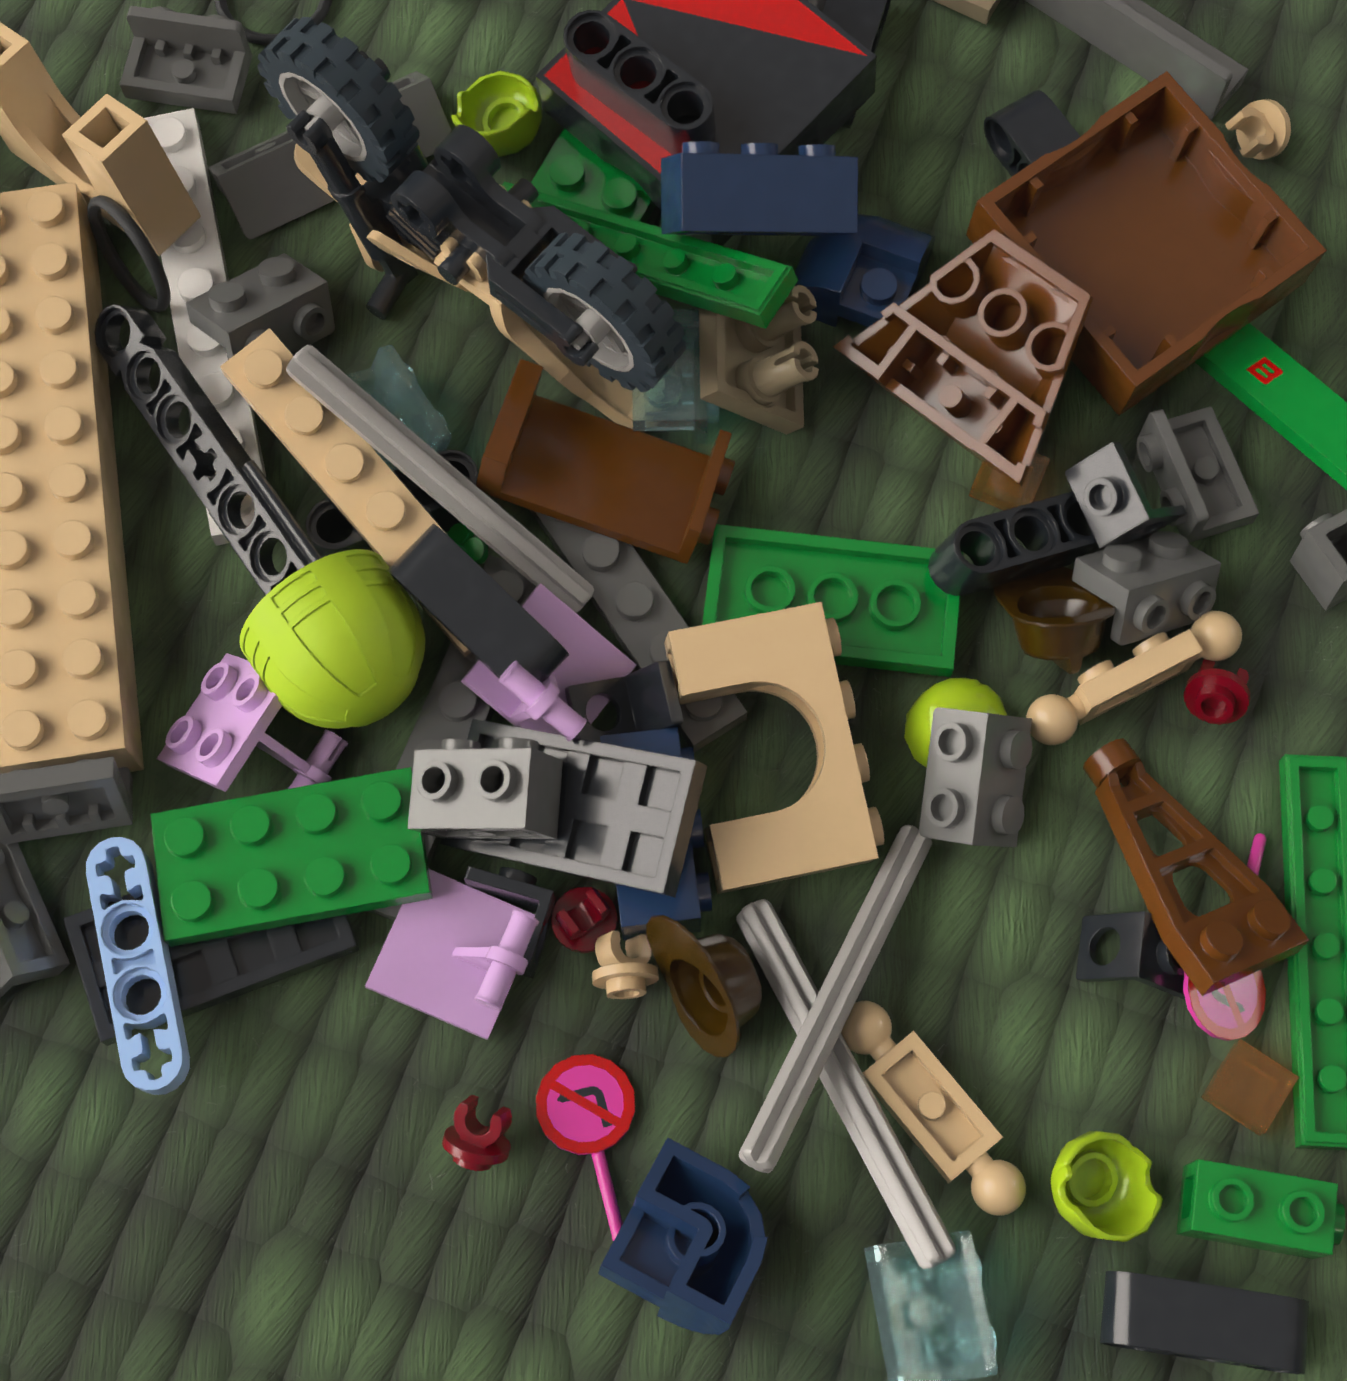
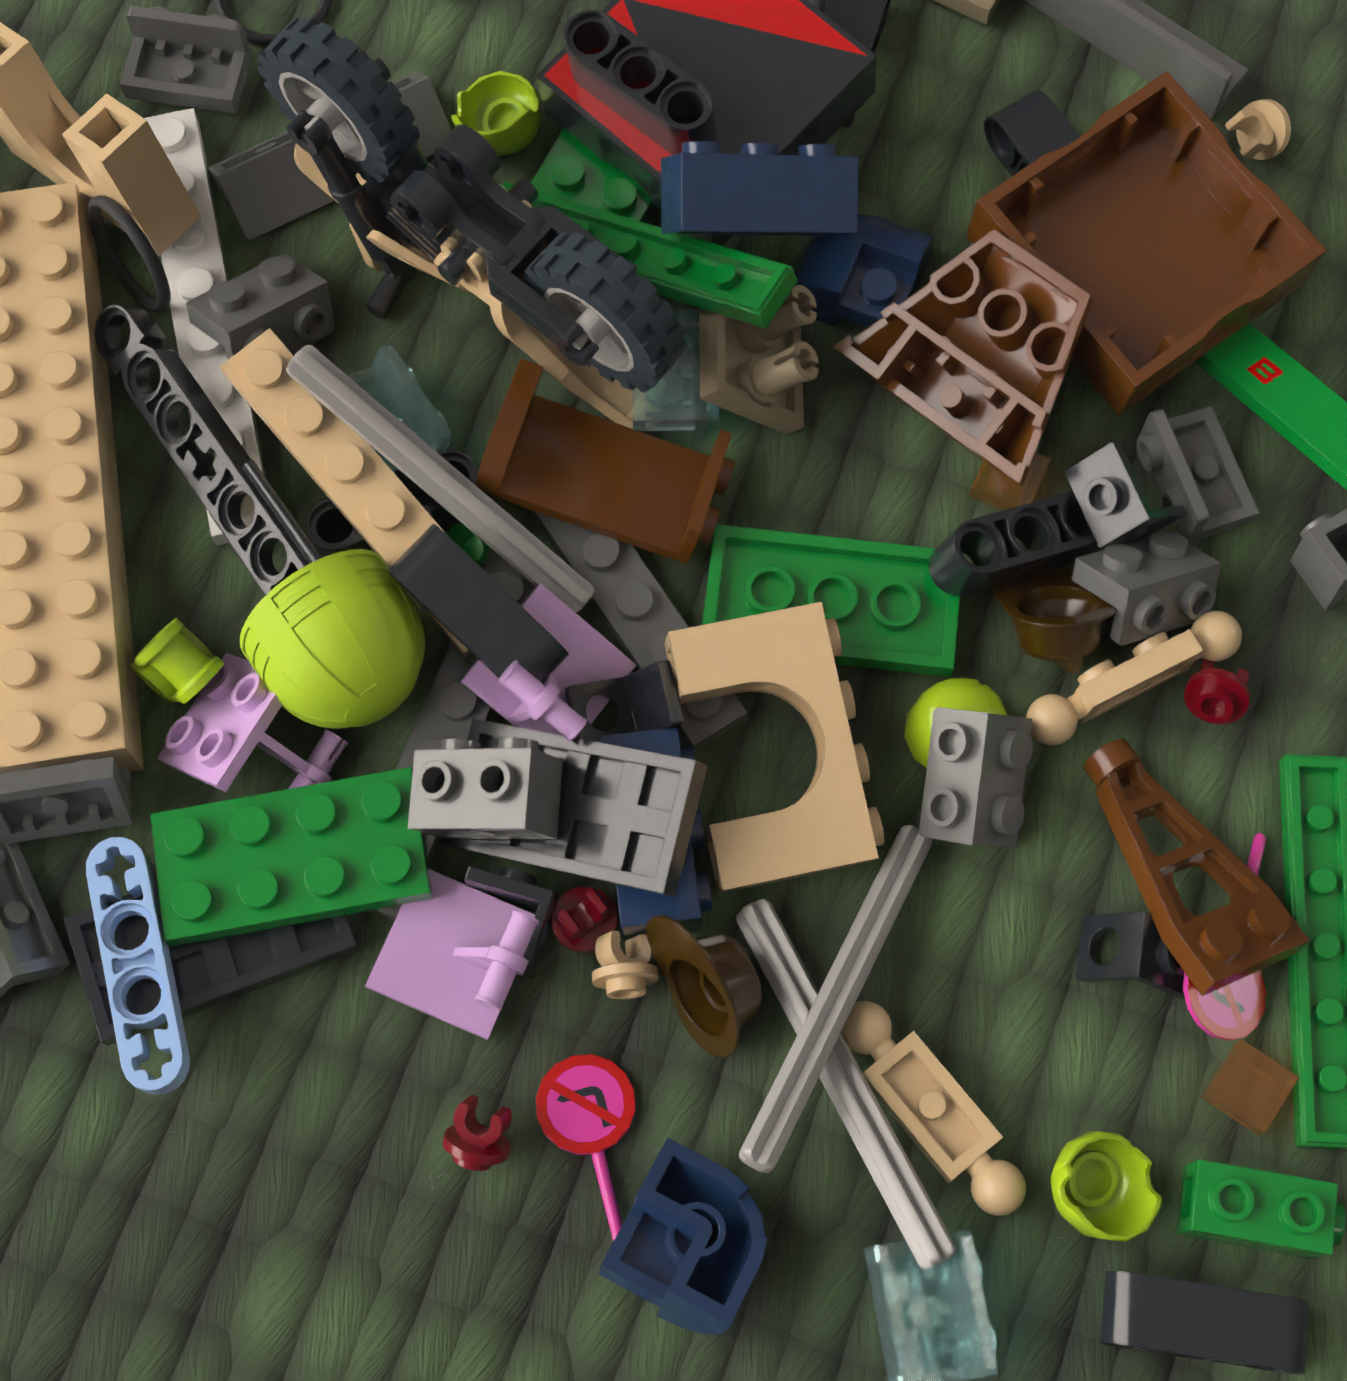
none -> lime piece [129,617,224,704]

